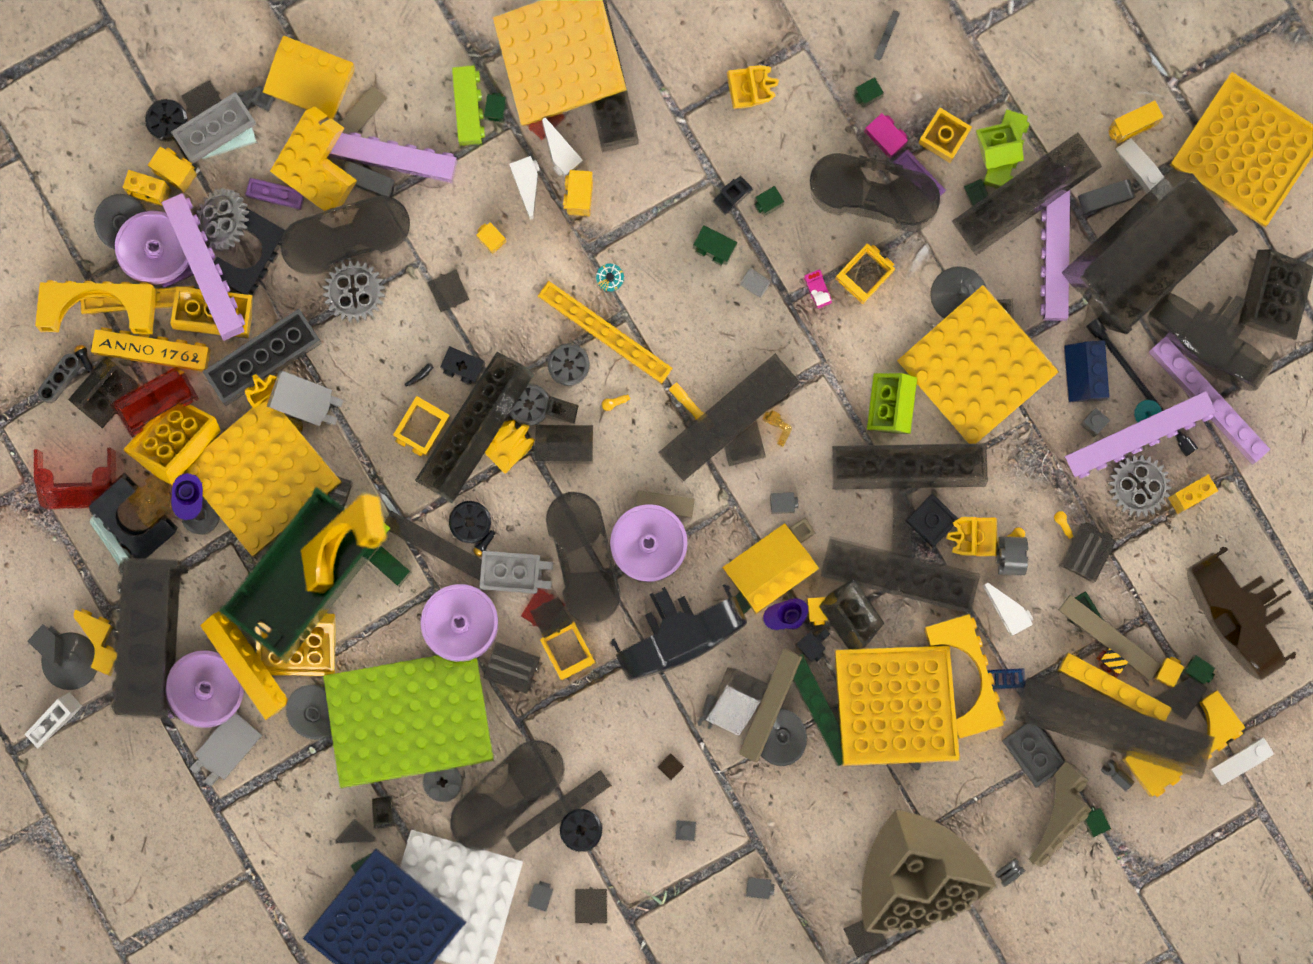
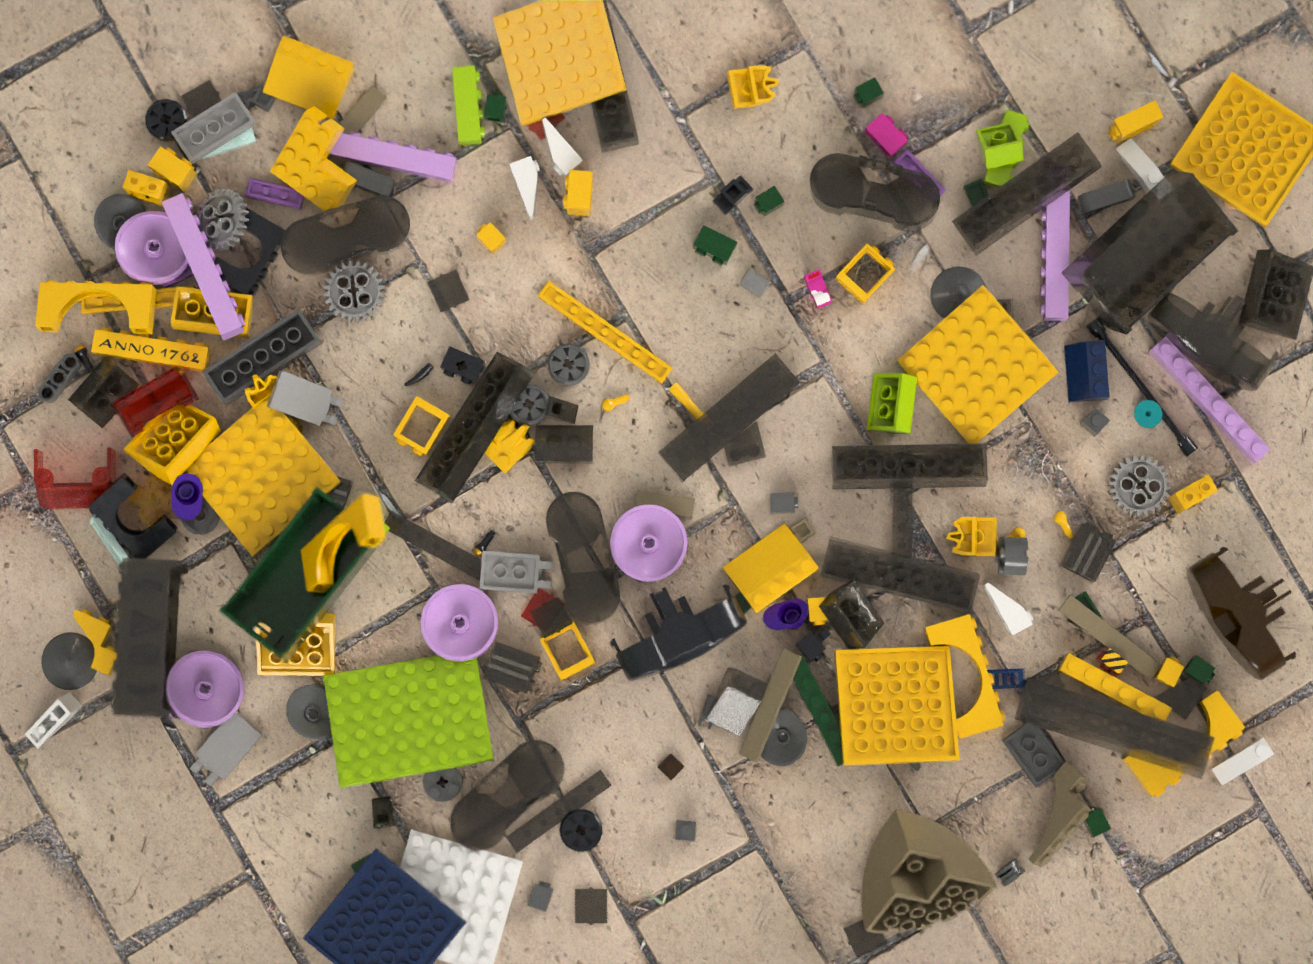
dark grey slope [27,624,63,670] -> none
yellow brick [200,611,288,720] -> none
clear smoke slope [336,819,376,844] -> none
dark green brick [369,546,411,587] -> none
black wheel [449,501,491,543] -> none
teal piece [596,263,624,292] -> none
dark grey brick [746,877,775,899] -> none
clear yellow plate [762,410,792,447] -> none
dark grey tile [874,10,900,61] -> none
black tile [905,493,959,548] -> none
yellow brick [918,108,972,163] -> none
lavender brick [1065,391,1216,479] -> none
dark grey bar [1101,759,1134,792] -> none

